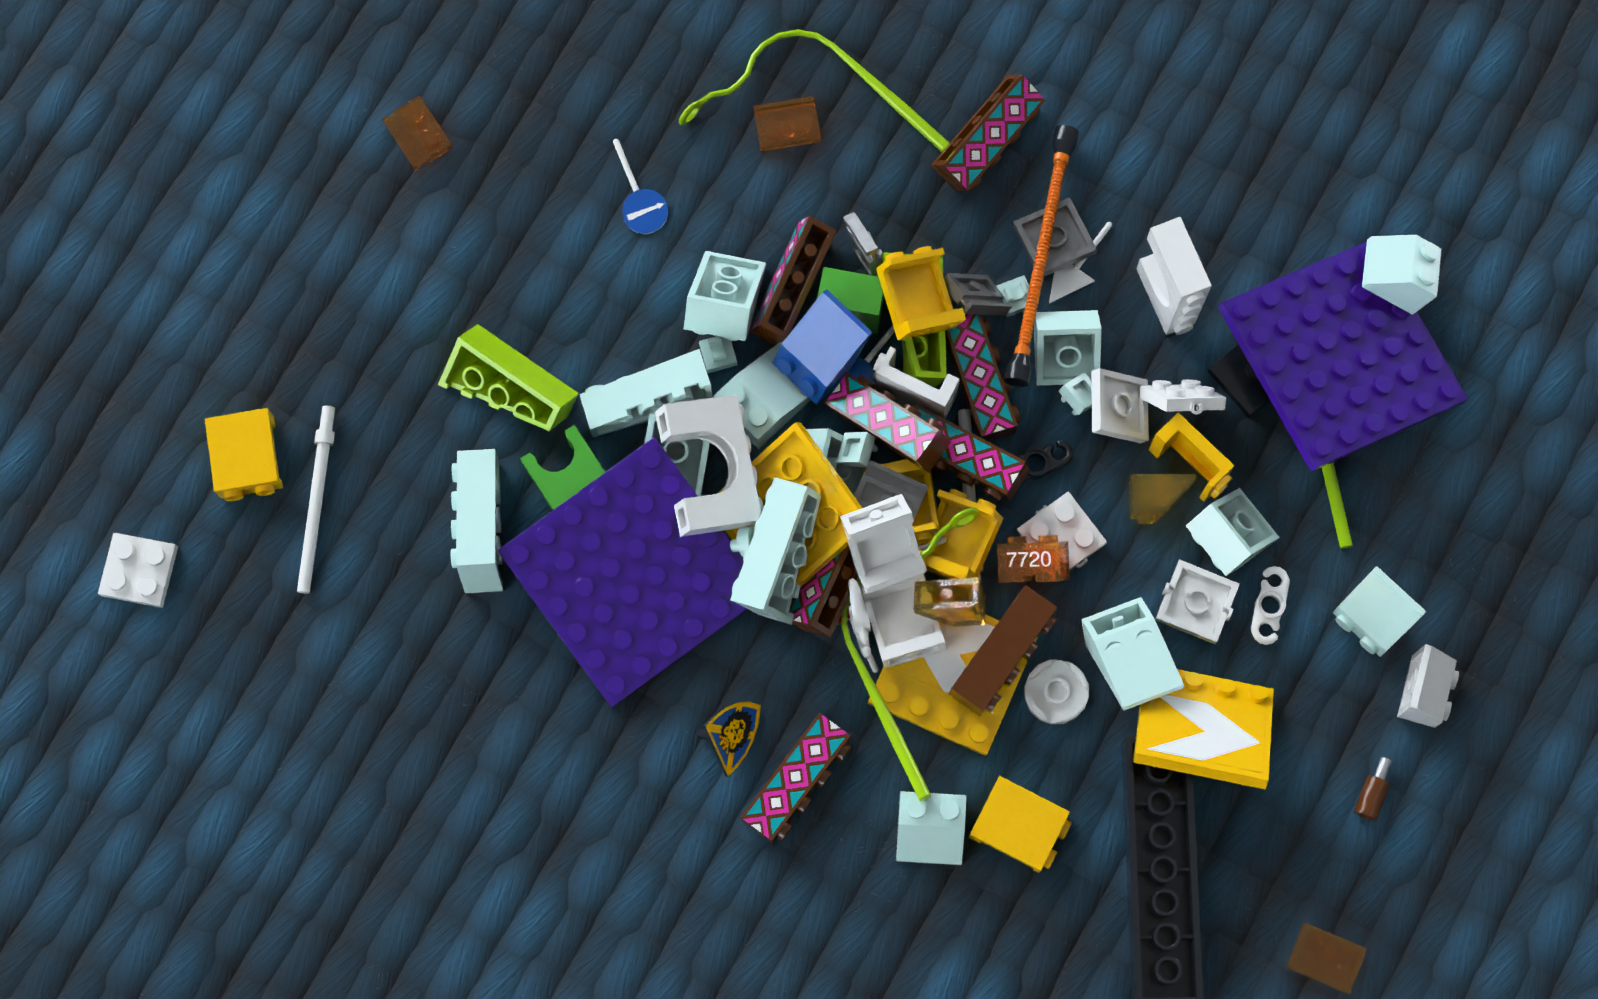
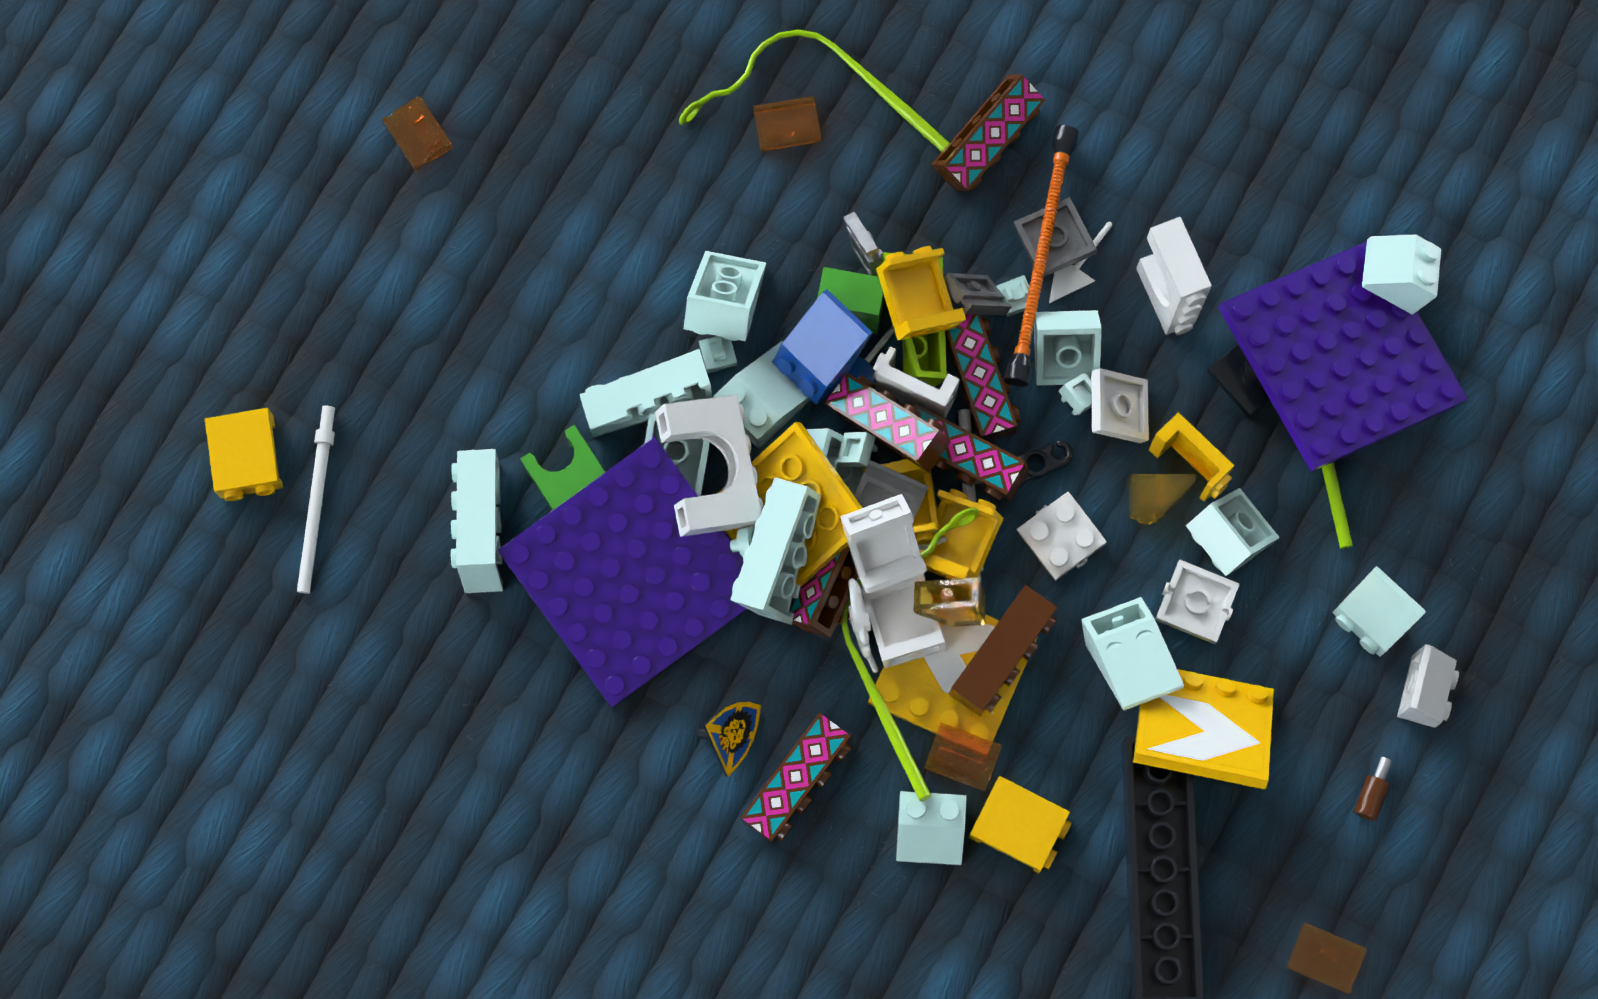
white plate [98,533,178,608] -> none
lime wedge [438,324,579,431] -> none
blue piece [613,139,668,234] -> none
reddish brown brick [749,216,837,346] -> none
clear orange brick [997,535,1070,583] -> none
white tile [1024,660,1089,724] -> none
white plate [1140,379,1226,415] -> none
white piece [1251,566,1290,645] -> none
none -> clear orange plate [924,723,1002,791]

